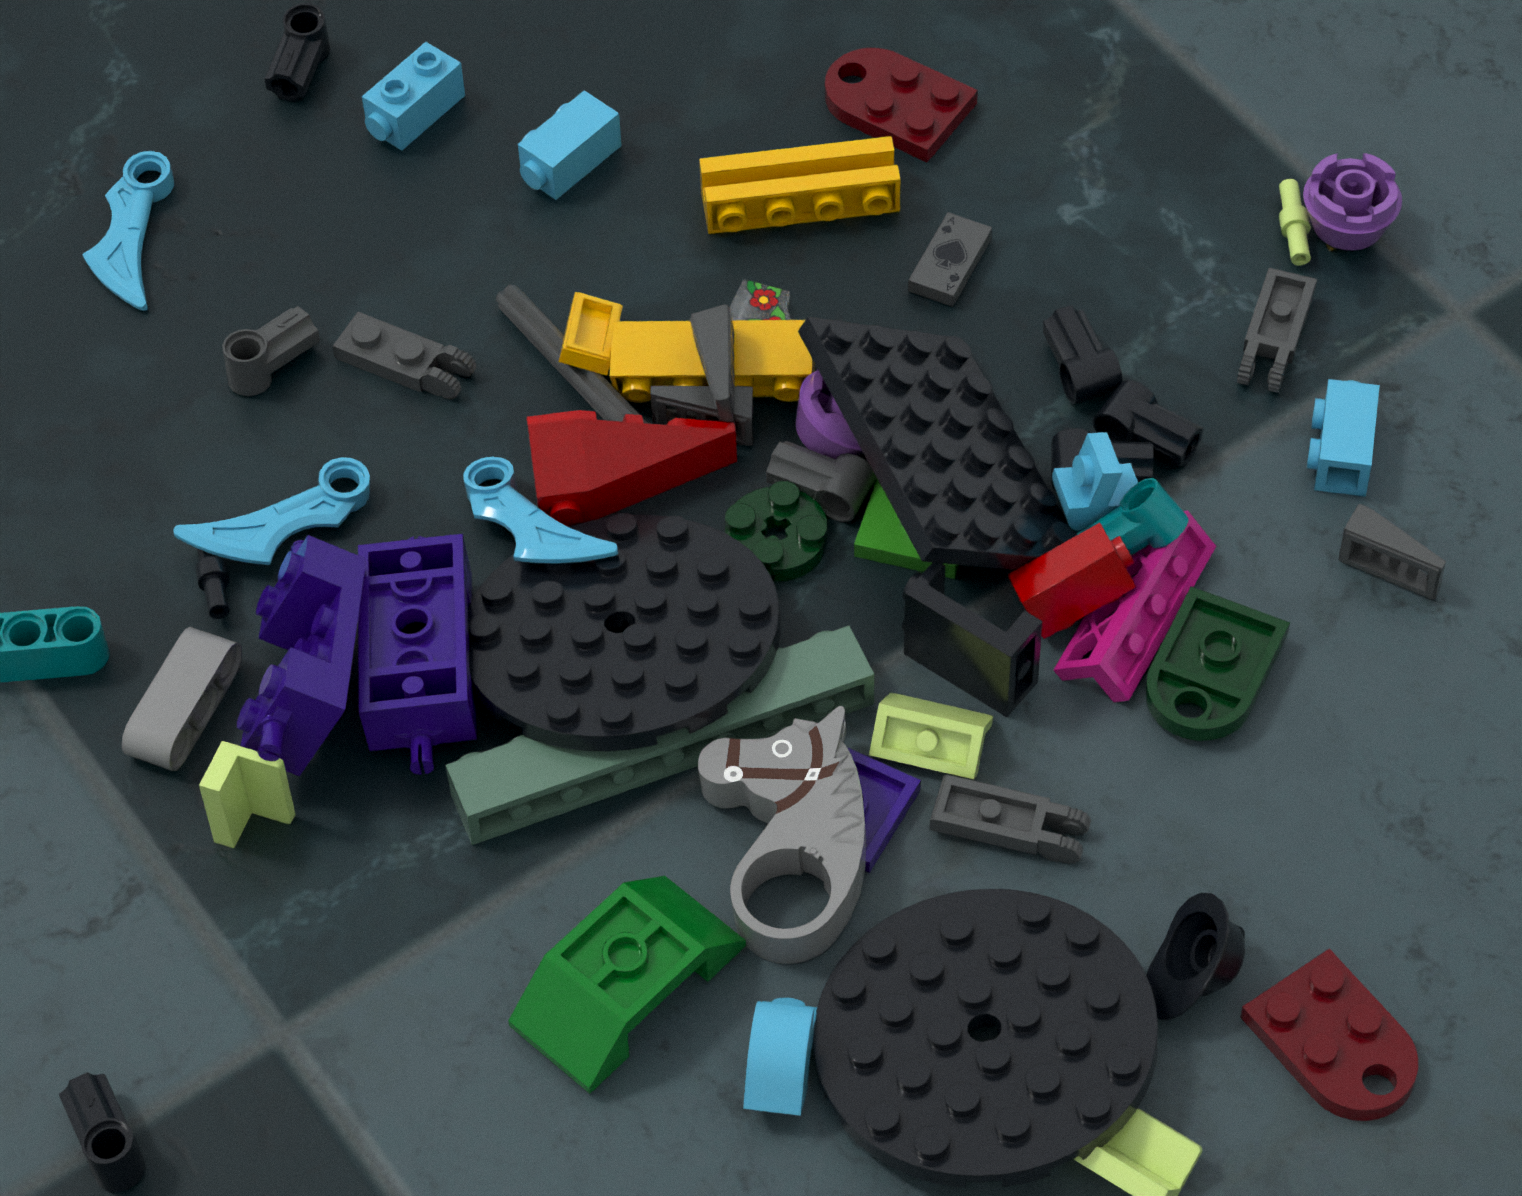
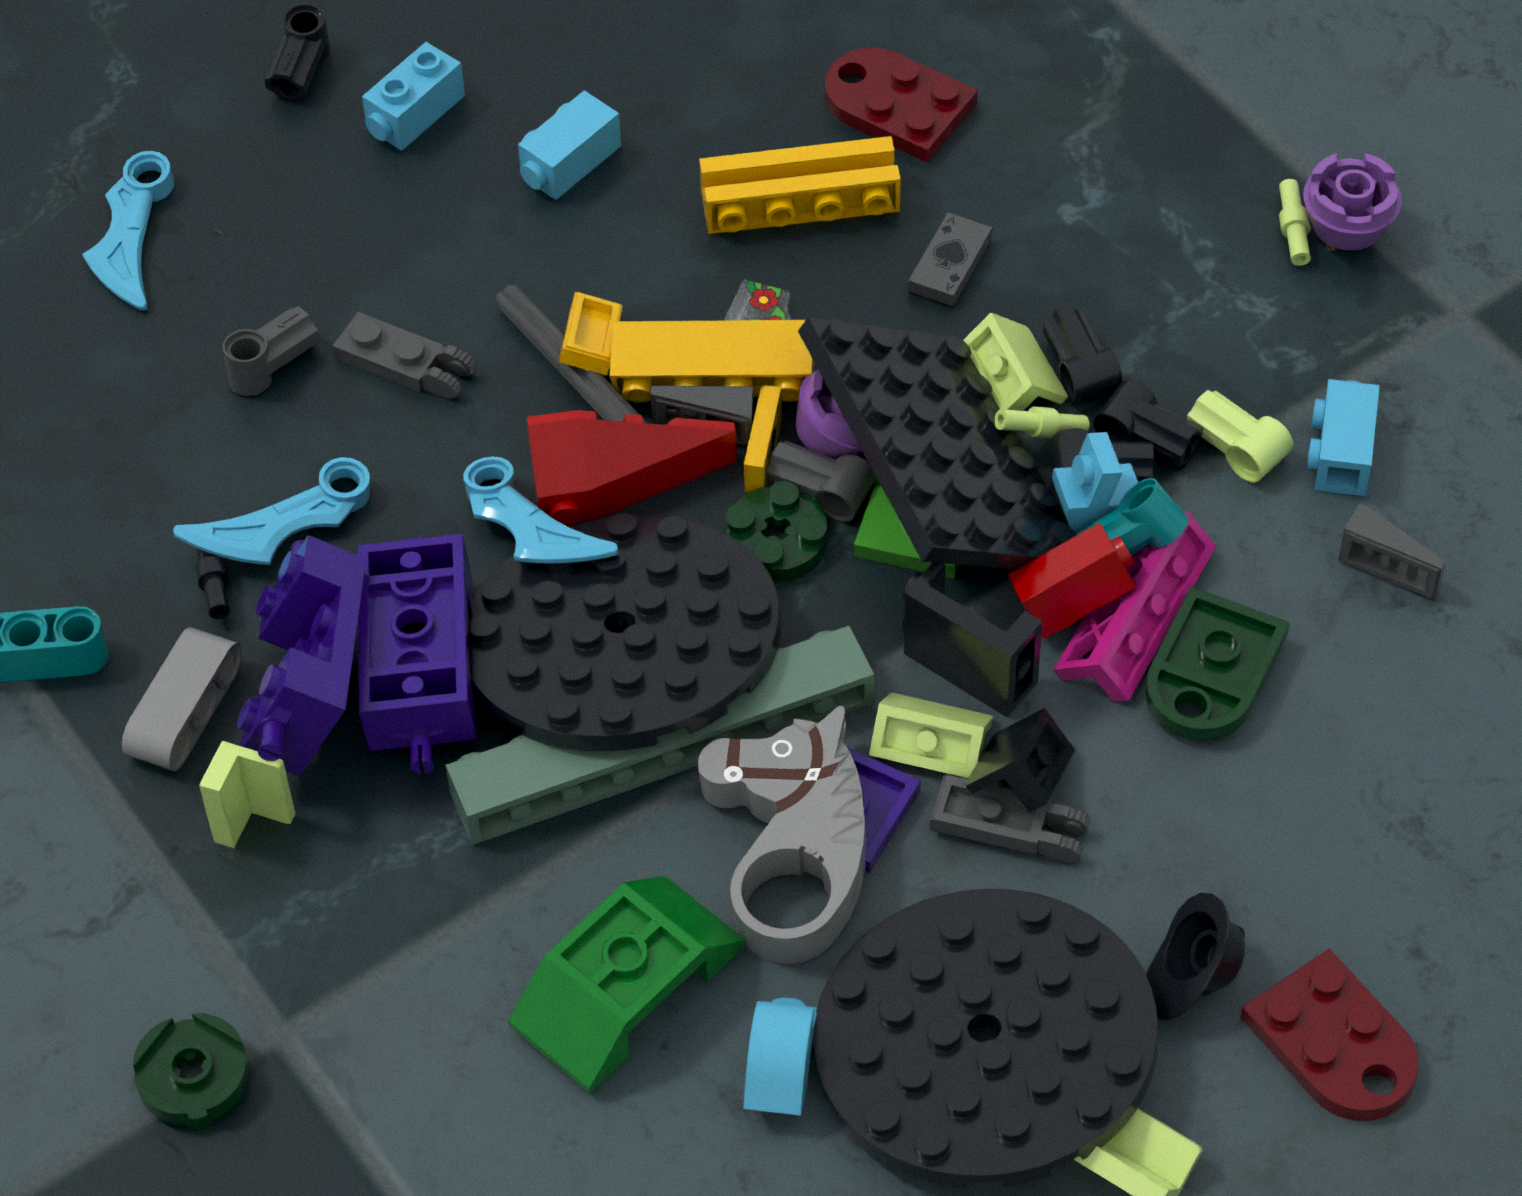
black piece [59,1072,145,1192] -> none
dark grey slope [689,305,735,422] -> none
dark grey hinge [1237,268,1317,393] -> none
none -> dark green plate [133,1013,251,1129]
none -> yellow tile [744,385,782,494]
none -> yellowish green panel [963,313,1068,411]
none -> black panel [965,708,1075,812]
none -> yellowish green bar [995,407,1090,438]
none -> yellowish green piece [1187,390,1294,483]

